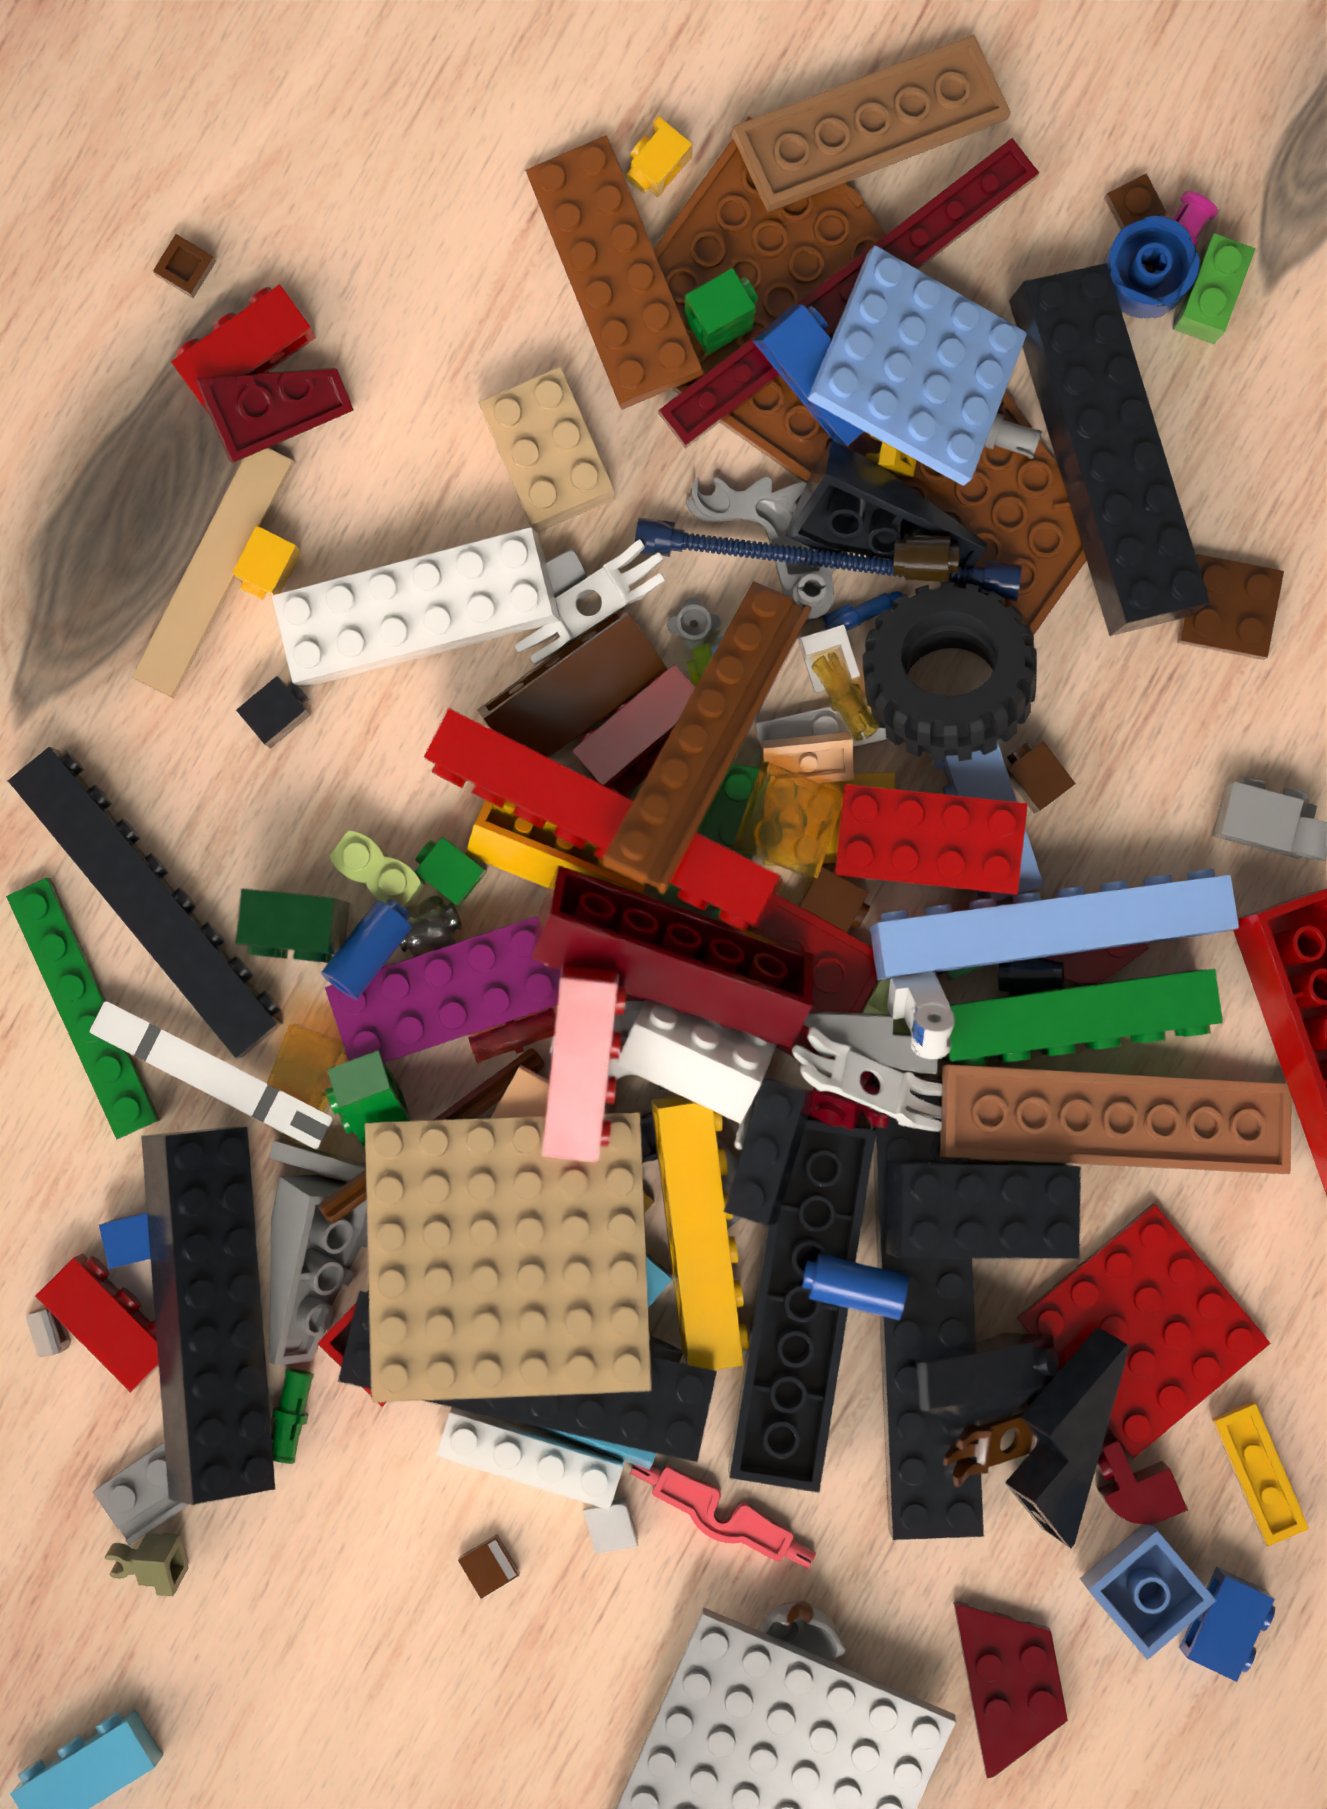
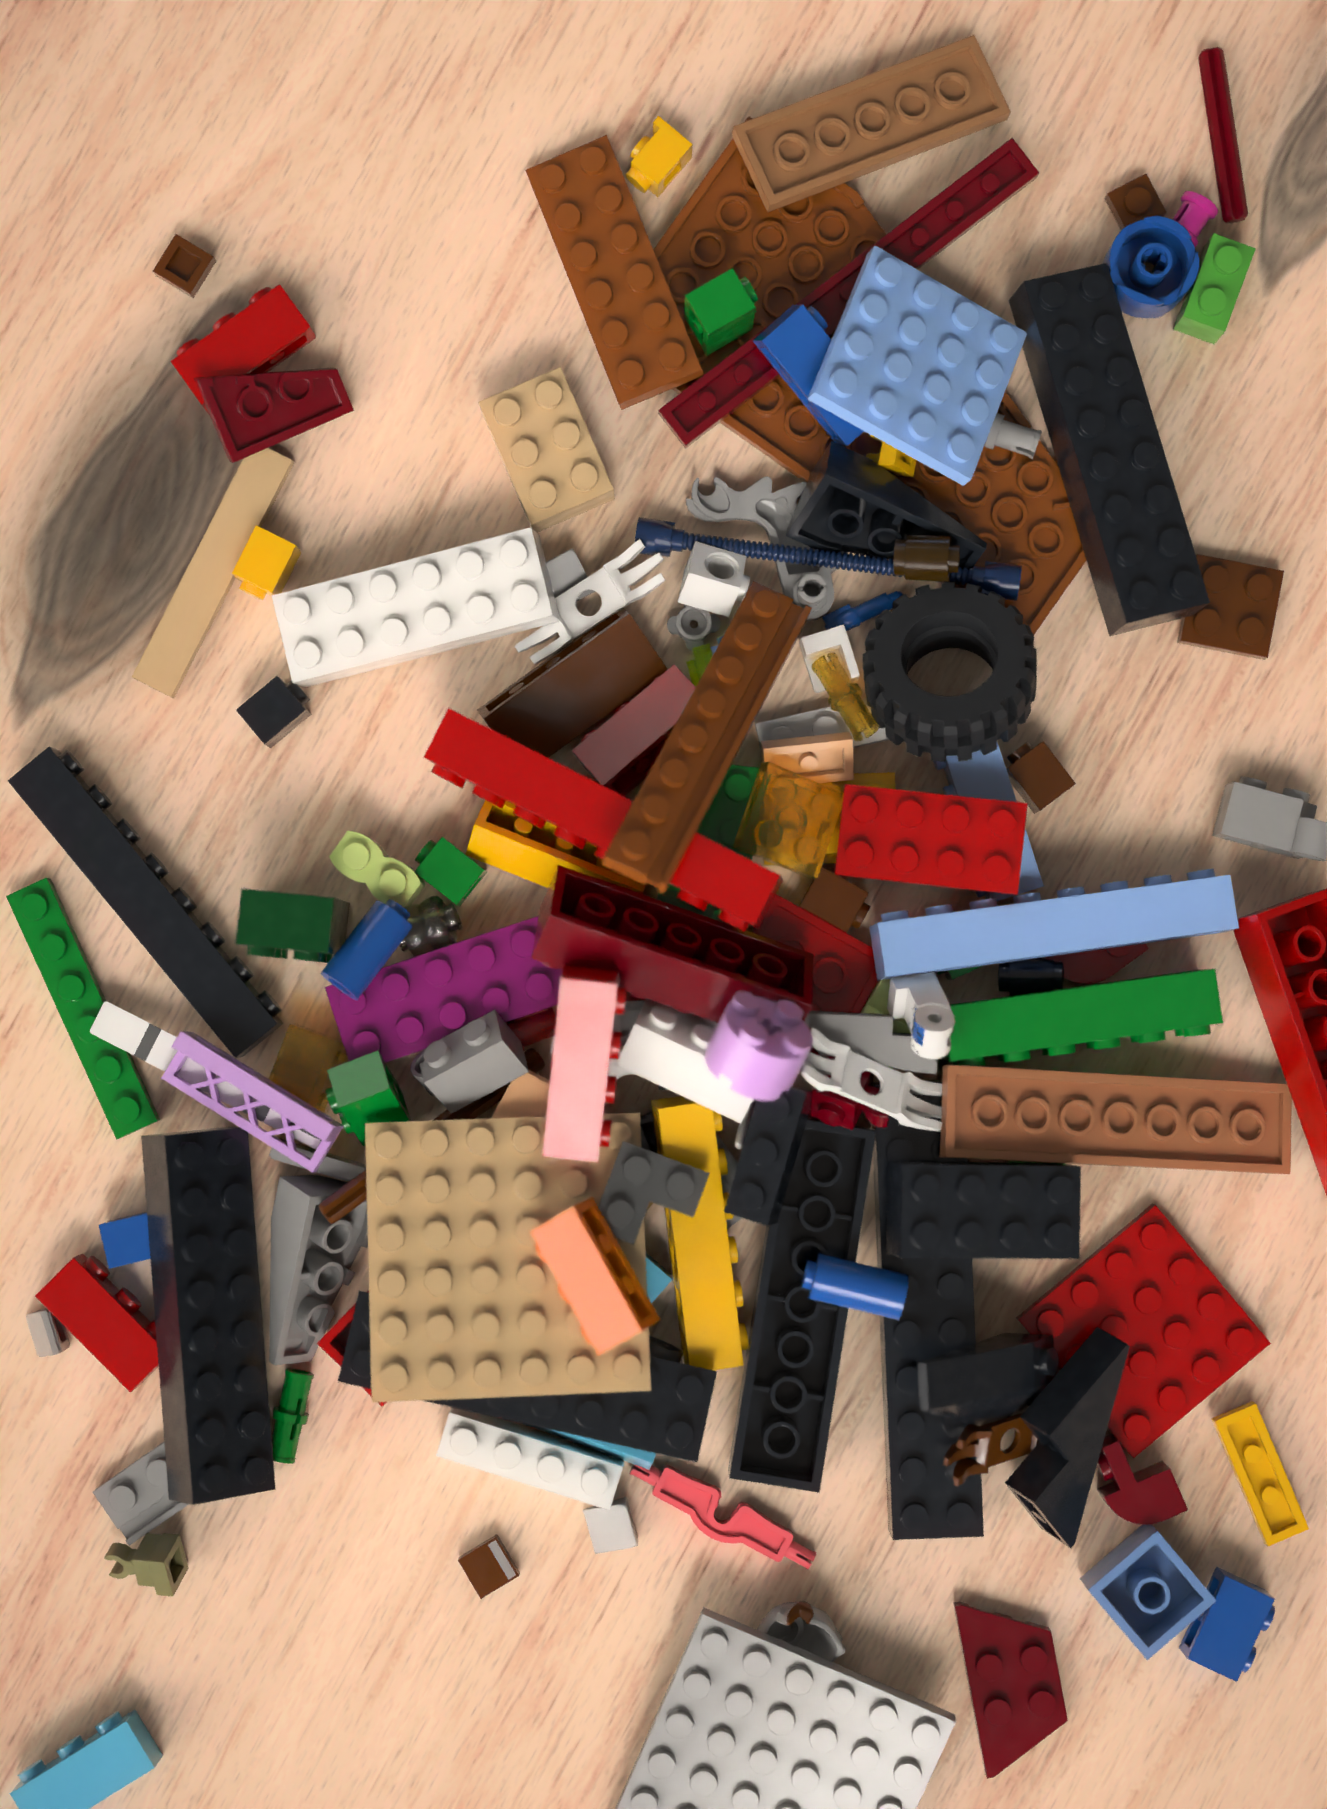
none -> lavender fence [161,1031,344,1173]
none -> light grey hinge [411,1010,529,1114]
none -> brick [530,1197,660,1356]
none -> dark grey plate [598,1141,710,1245]
none -> white brick [678,541,750,617]
none -> lavender brick [705,991,813,1101]
none -> dark red axle [1198,47,1248,223]

